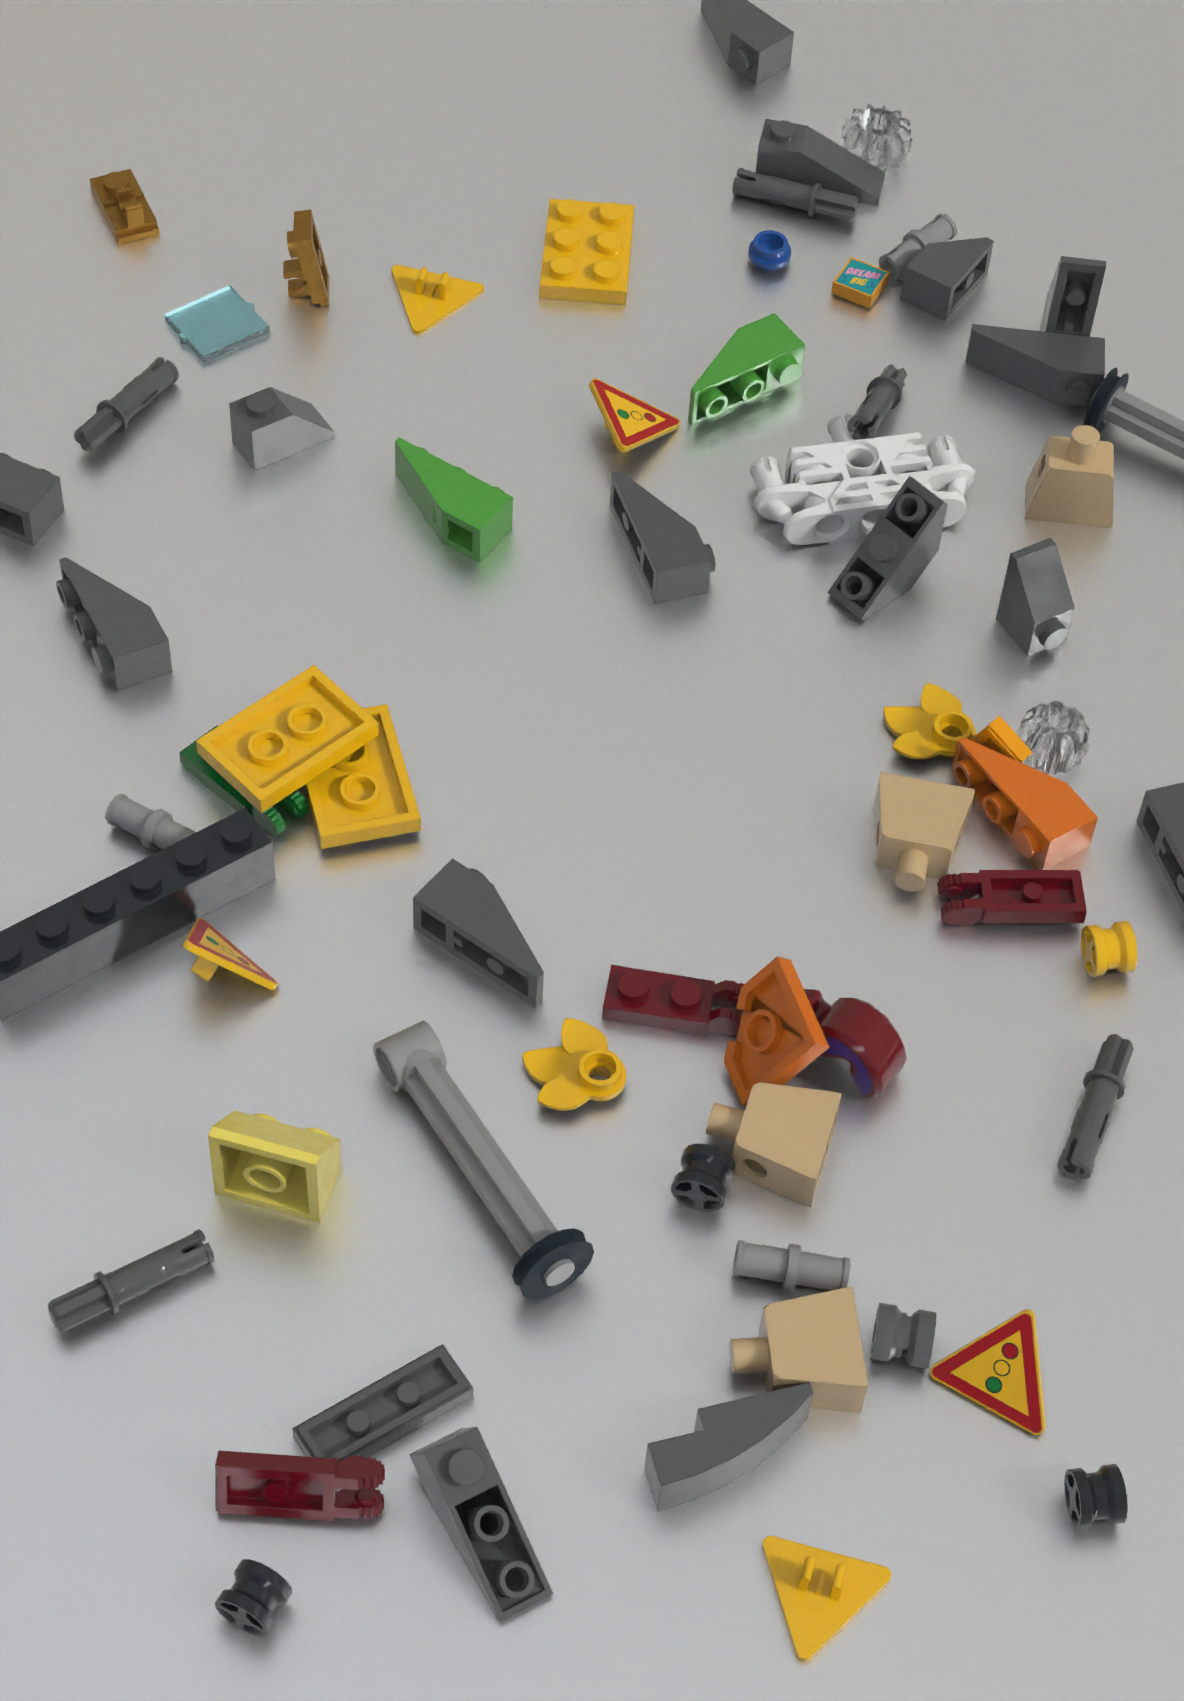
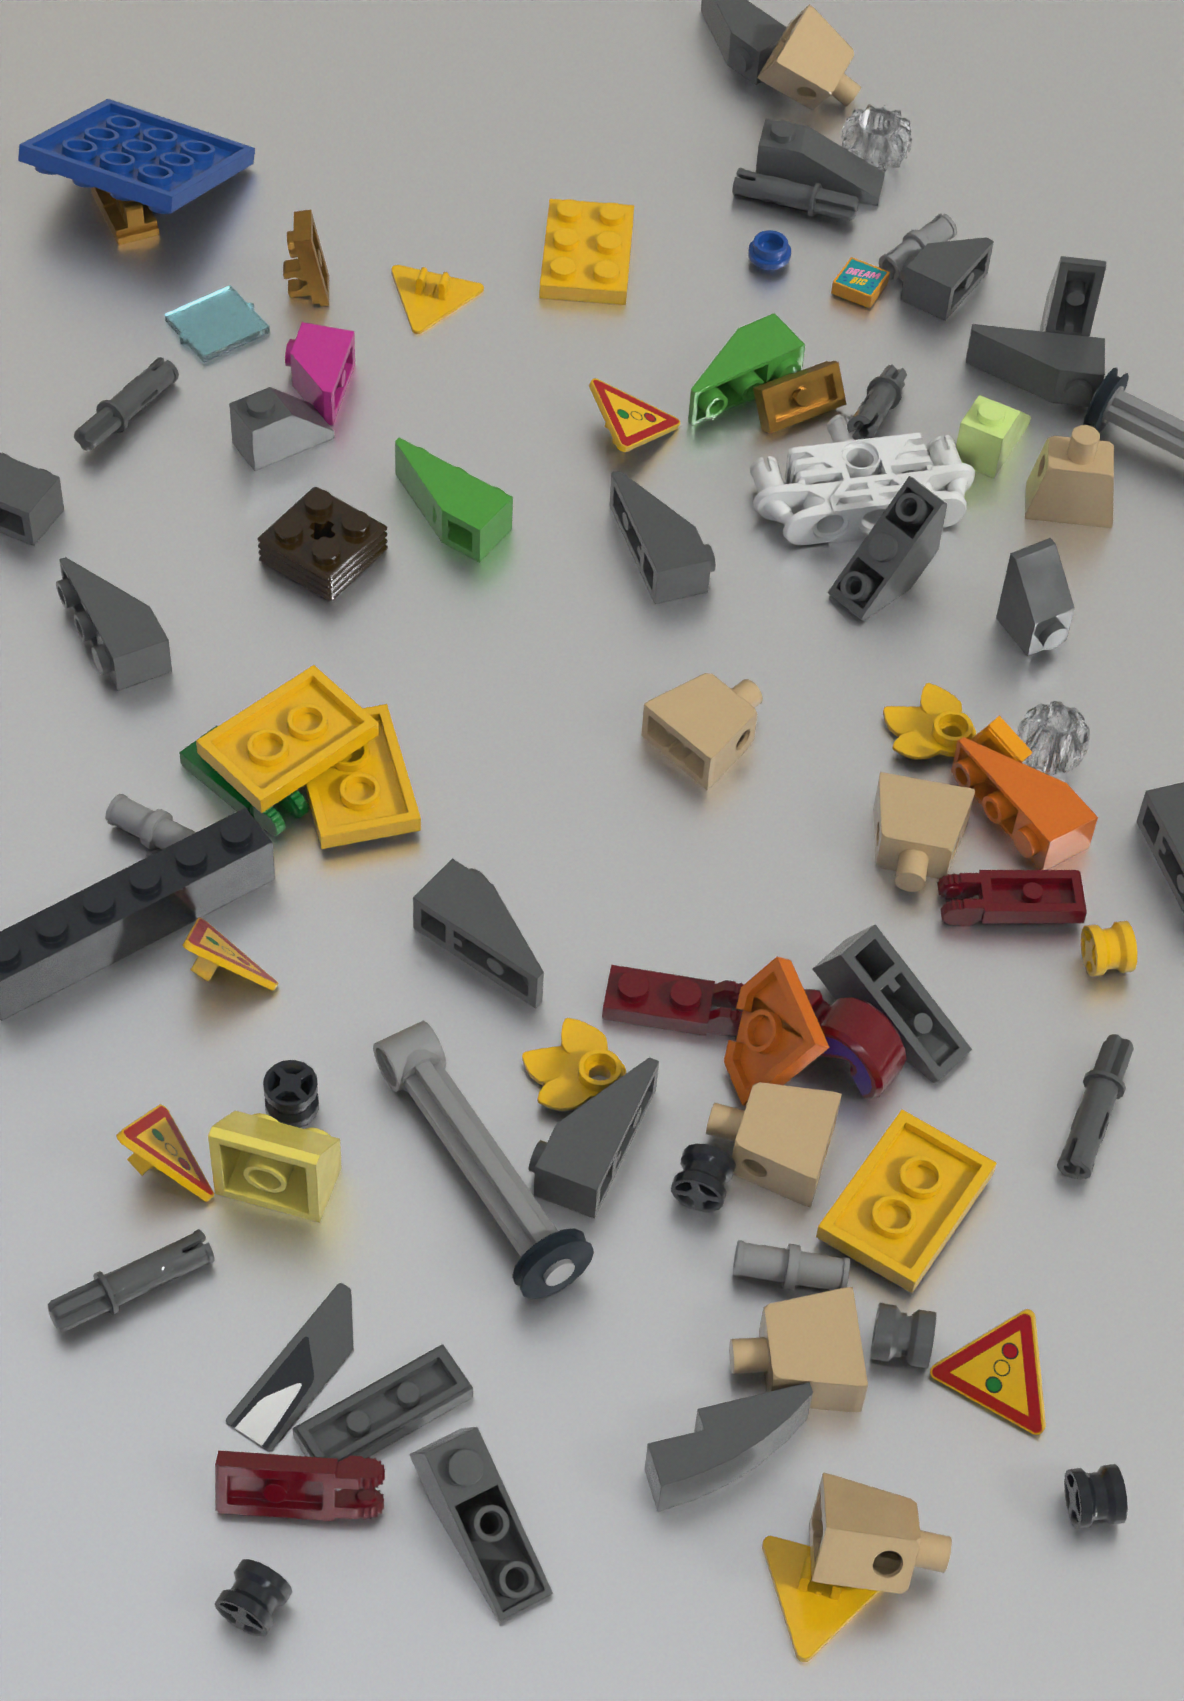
none -> blue plate [18,99,255,214]
none -> piece [116,1104,214,1202]
none -> sticker [226,1283,354,1451]
none -> dark brown brick [257,487,388,601]
none -> black wheel [263,1060,319,1128]
none -> dark pink slope [285,322,355,426]
none -> dark grey slope [528,1057,659,1219]
none -> tan torso [641,673,763,790]
none -> pearl gold plate [753,361,847,434]
none -> tan torso [757,4,861,109]
none -> tan torso [809,1473,952,1594]
none -> dark grey slope [812,924,972,1083]
none -> yellow plate [816,1109,997,1293]
none -> yellowish green slope [956,395,1031,478]

